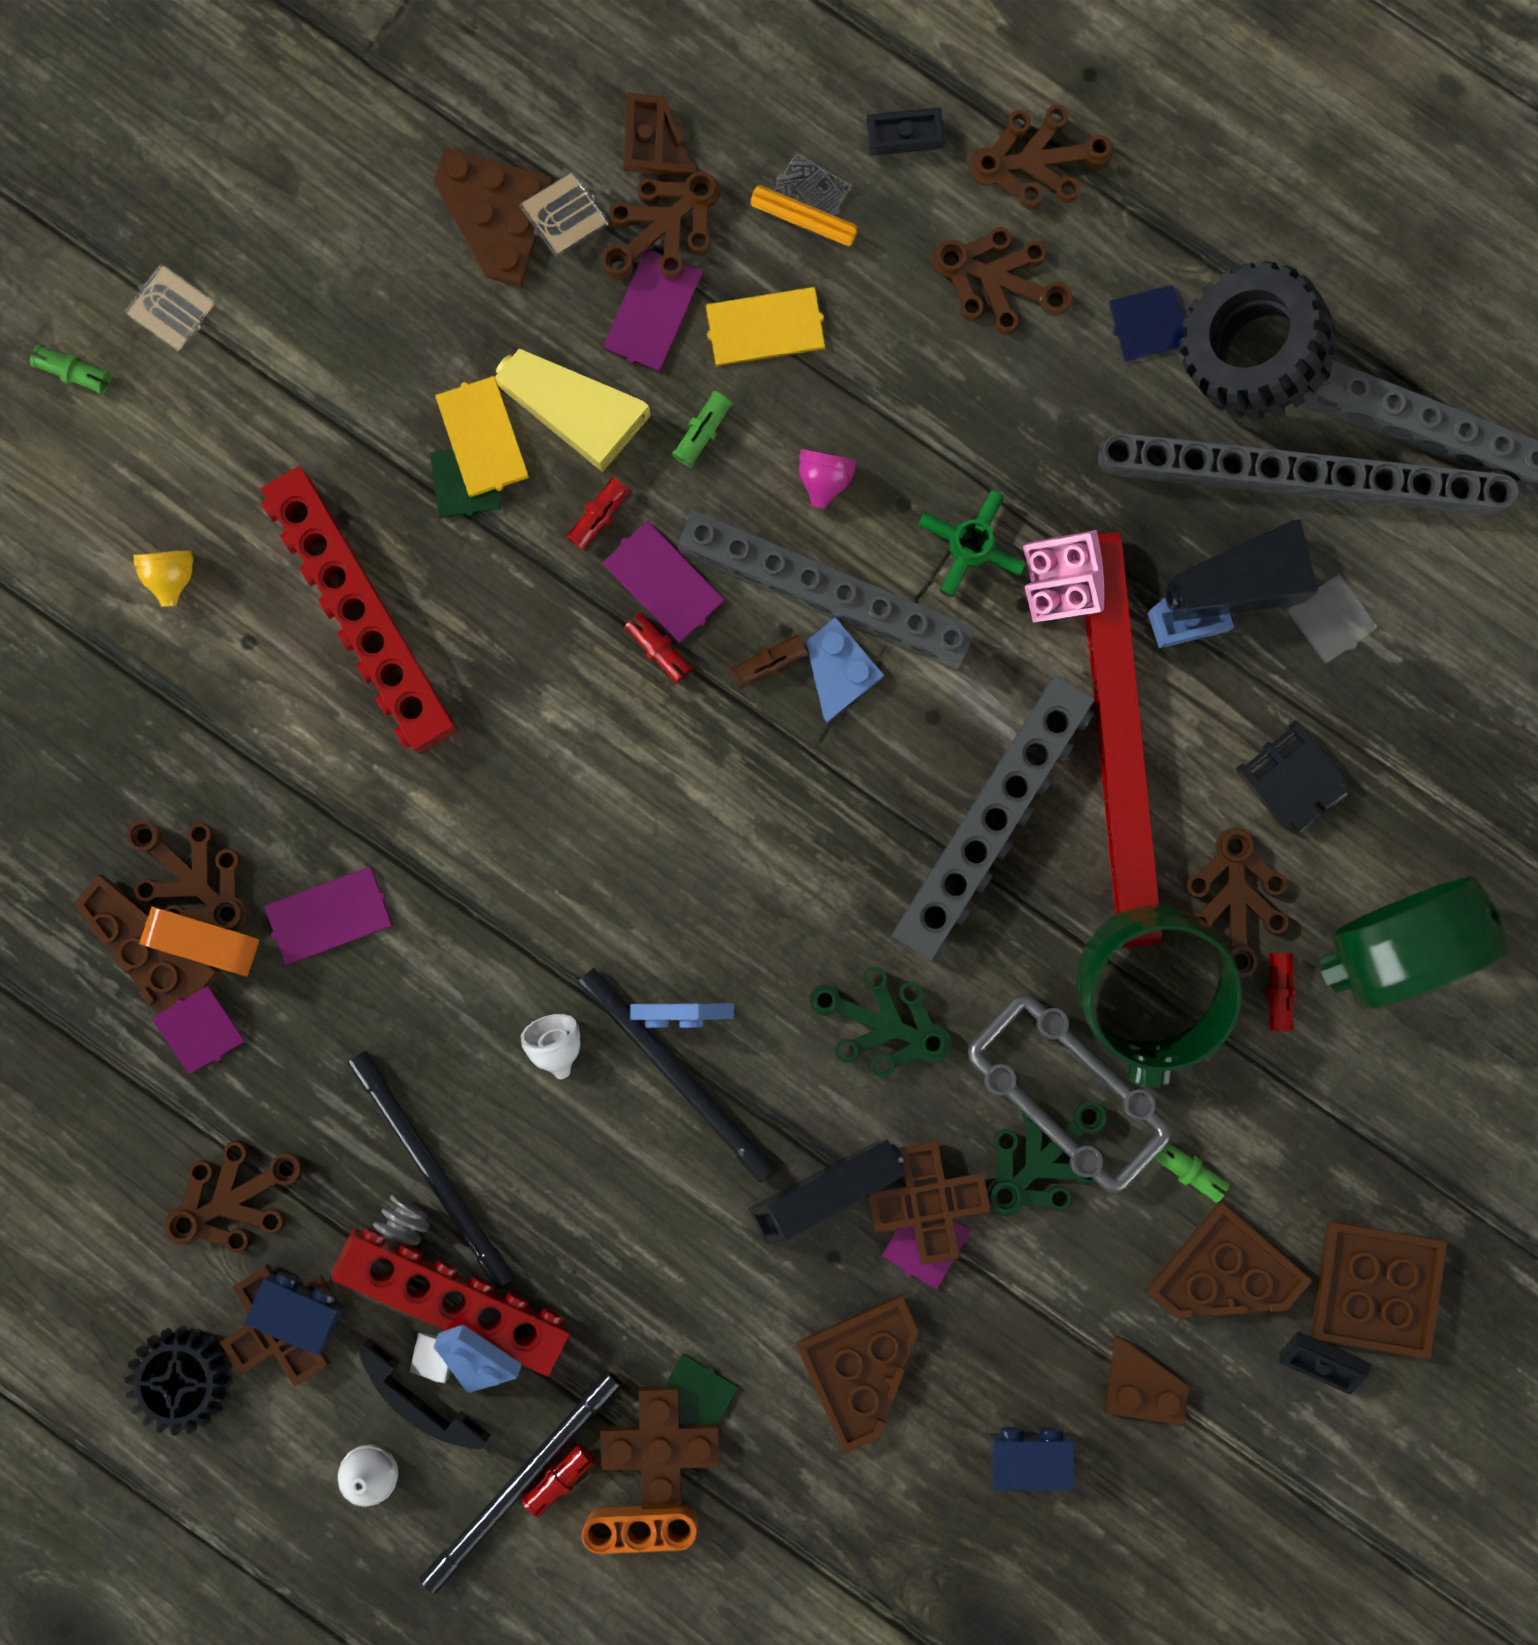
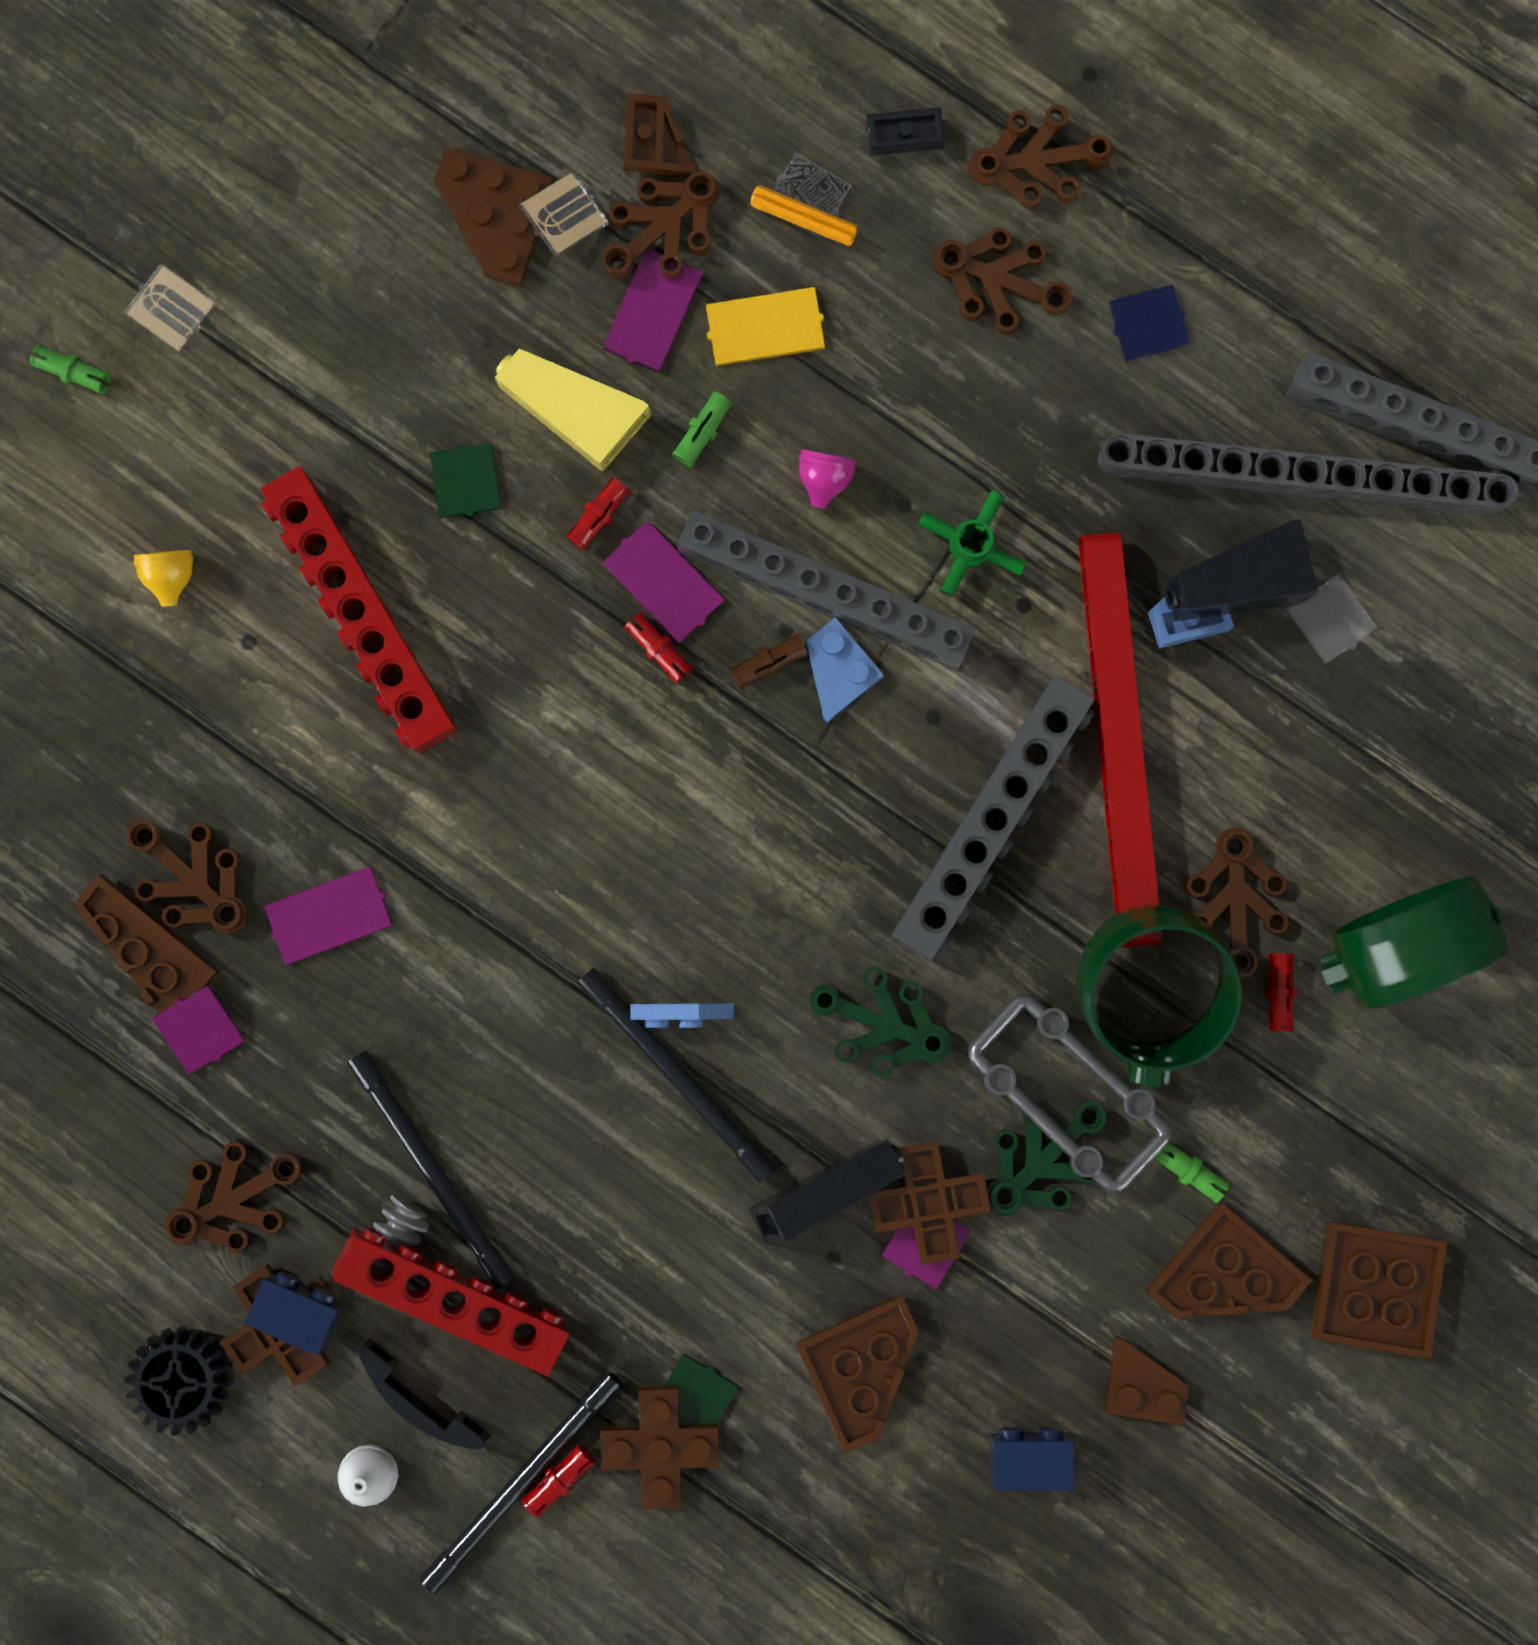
orange beam [139,907,260,977] -> none
white slope [409,1332,450,1383] -> none
medium blue wing [434,1325,522,1393] -> none
yellow piece [435,376,529,497] -> none
white helmet [521,1014,581,1079] -> none
orange beam [581,1504,698,1554] -> none
bright pink slope [1023,530,1104,622] -> none
black tyre [1179,261,1337,420] -> none
black plate [1235,721,1348,834] -> none
black plate [1279,1331,1370,1395] -> none

